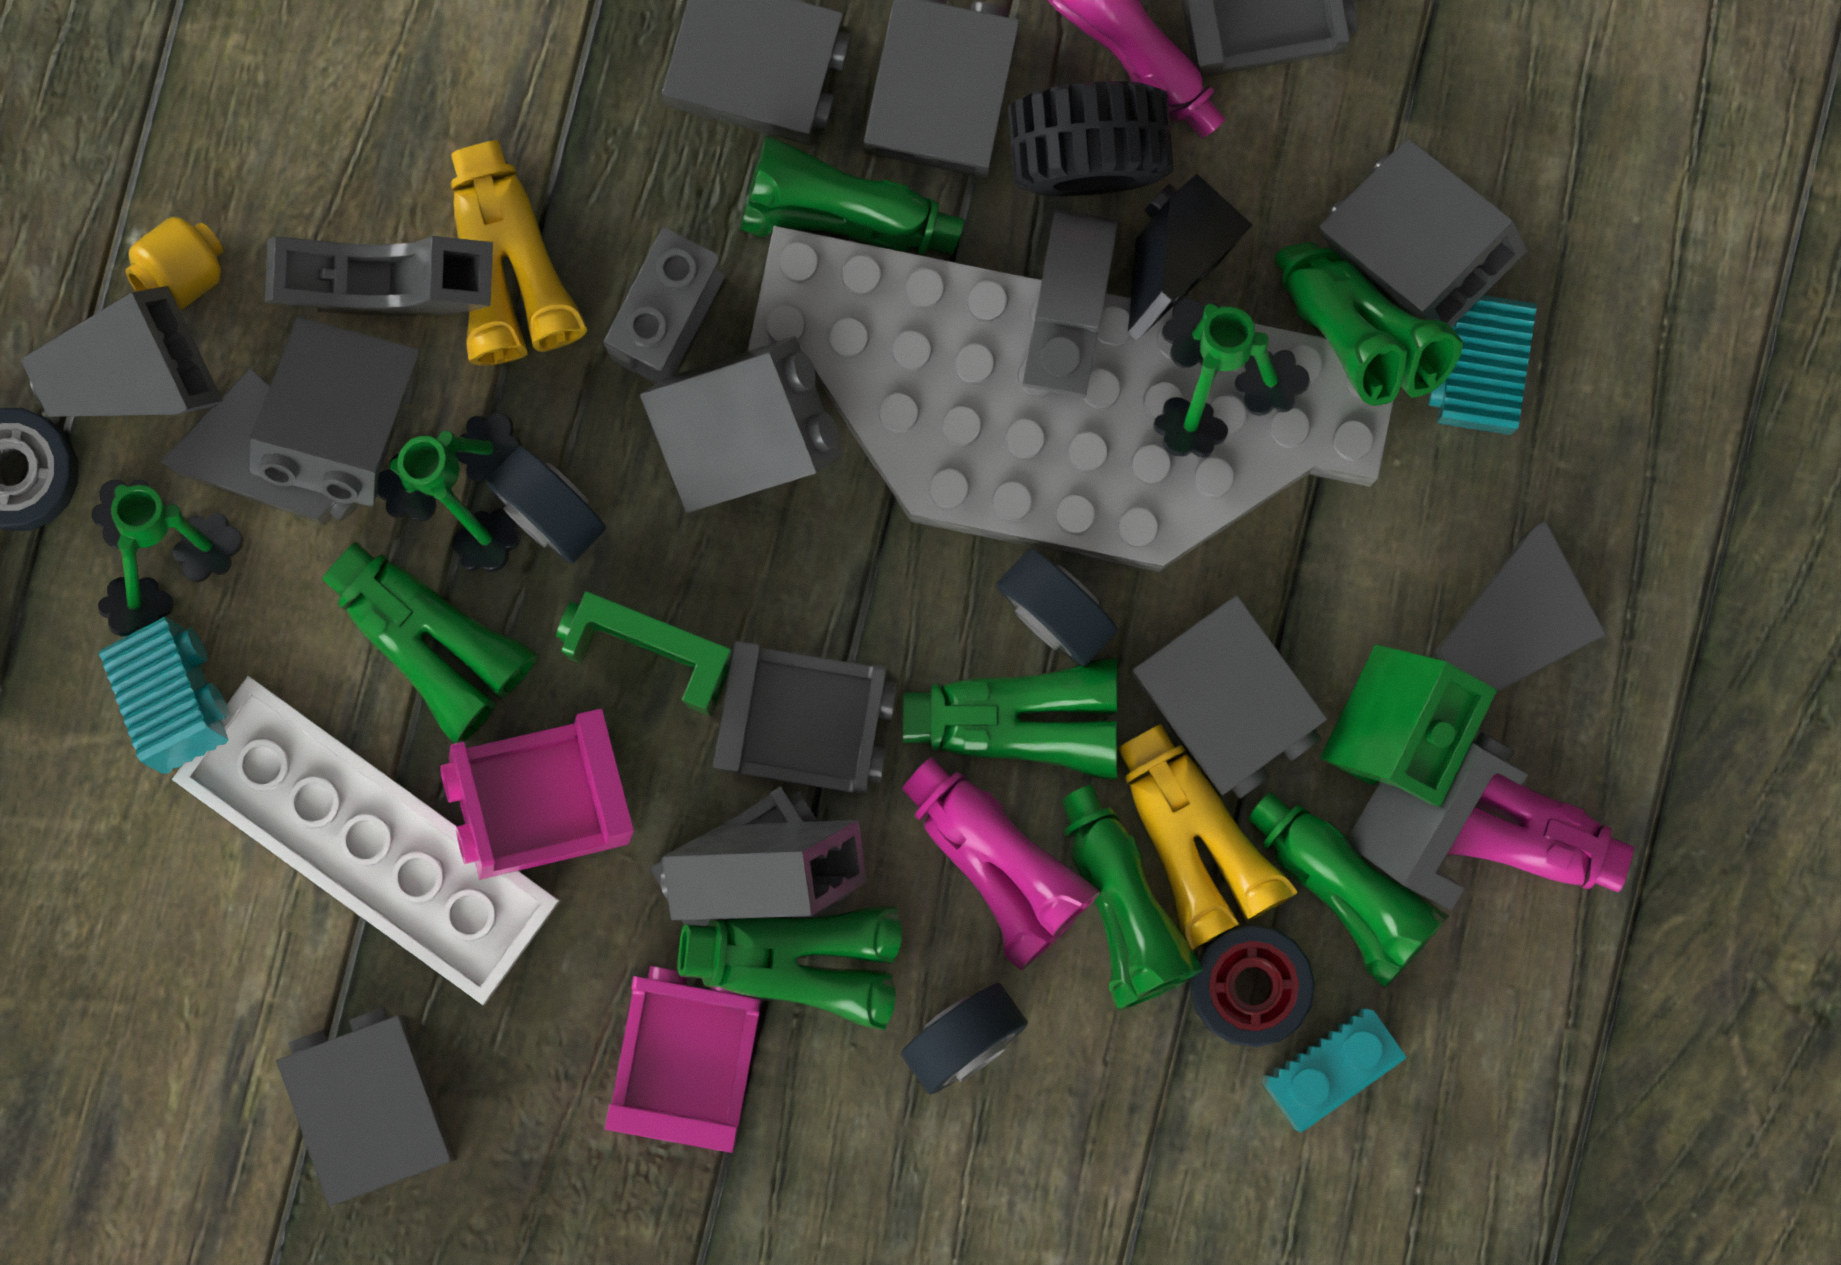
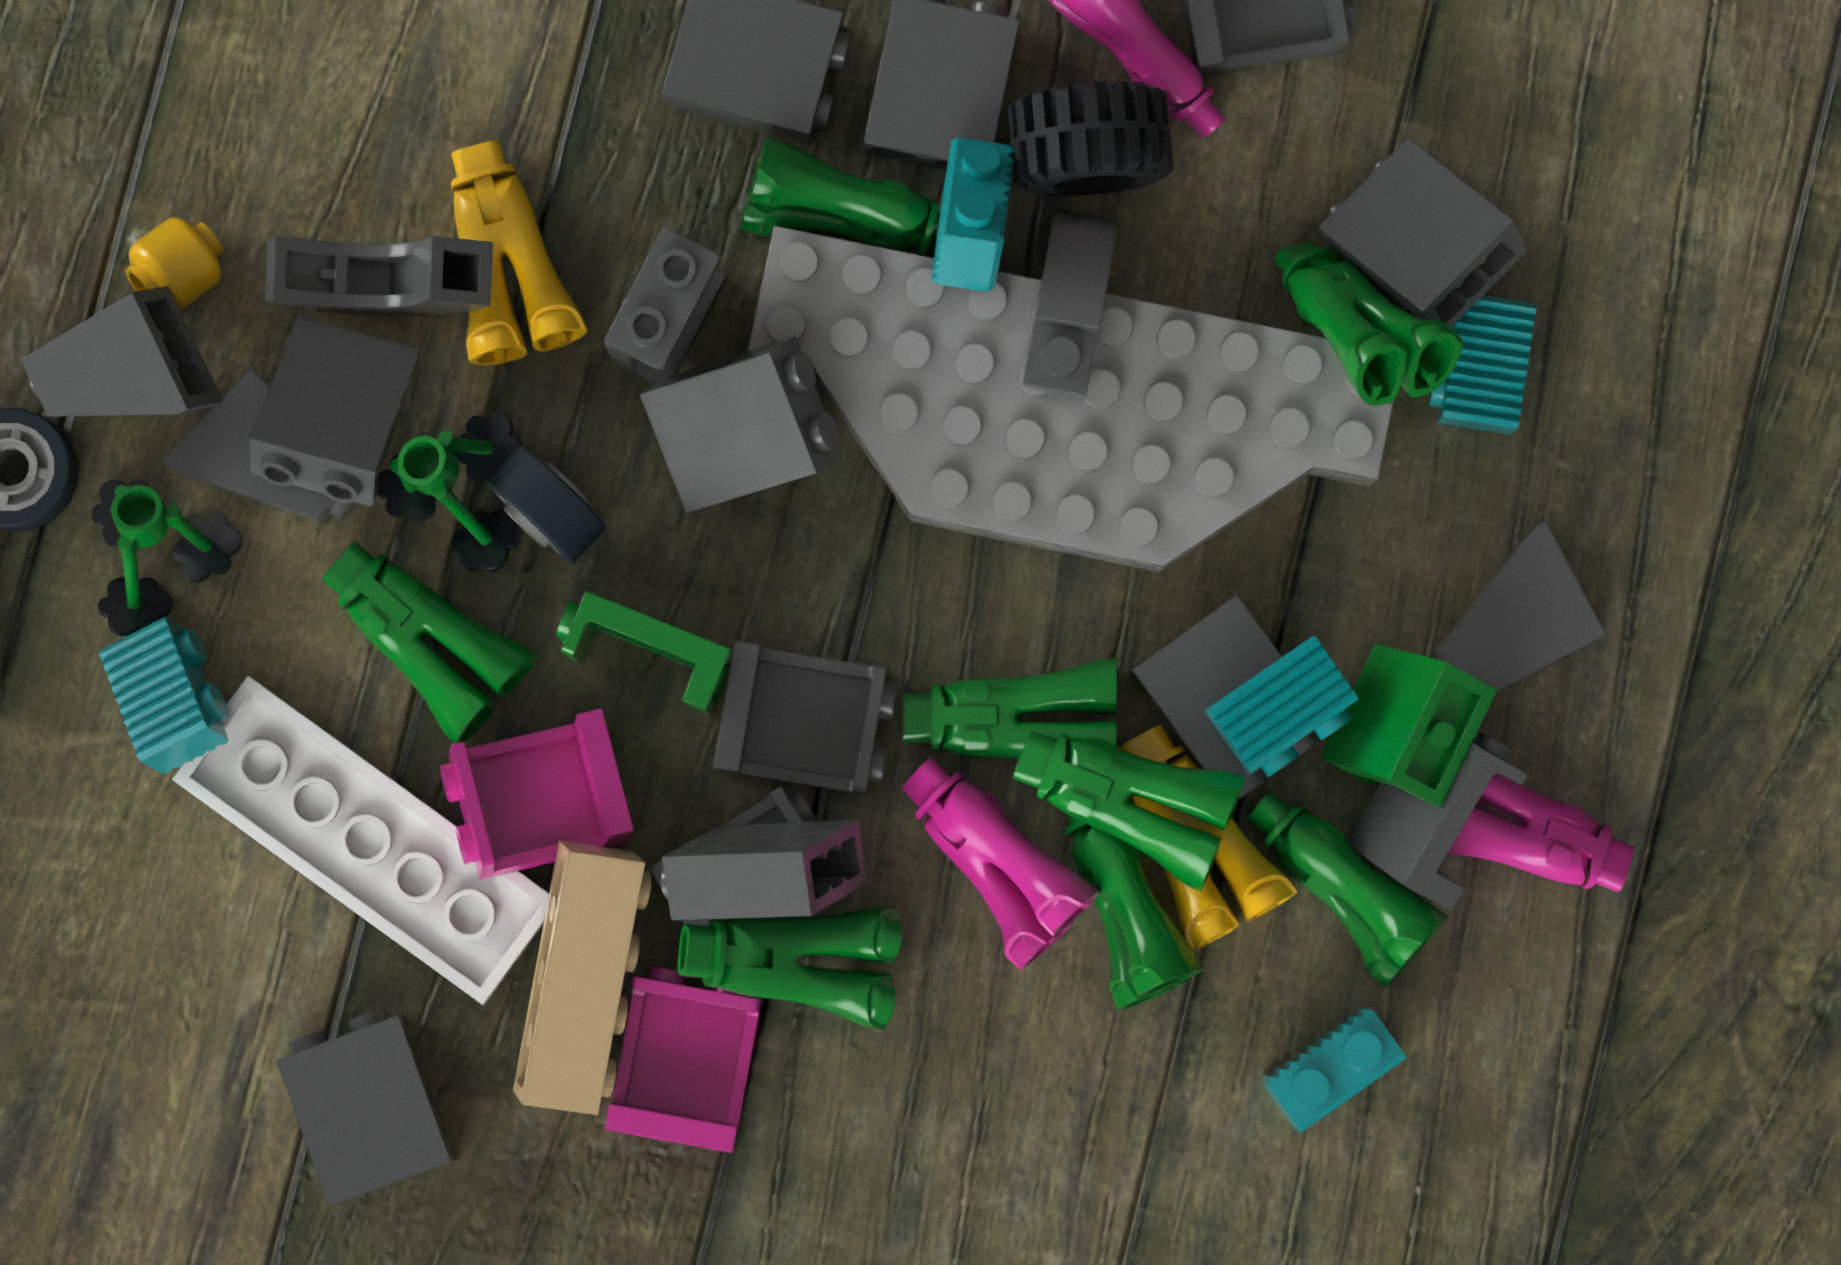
black wheel [901,983,1028,1094] -> none
black wheel [996,549,1118,666] -> none
black slope [1128,174,1253,341] -> none
black plant [1153,298,1310,458] -> none
wheel [1190,925,1315,1047] -> none
none -> tan brick [513,840,651,1115]
none -> teal brick [931,137,1015,292]
none -> green piece [1013,731,1247,892]
none -> teal brick [1204,635,1359,777]

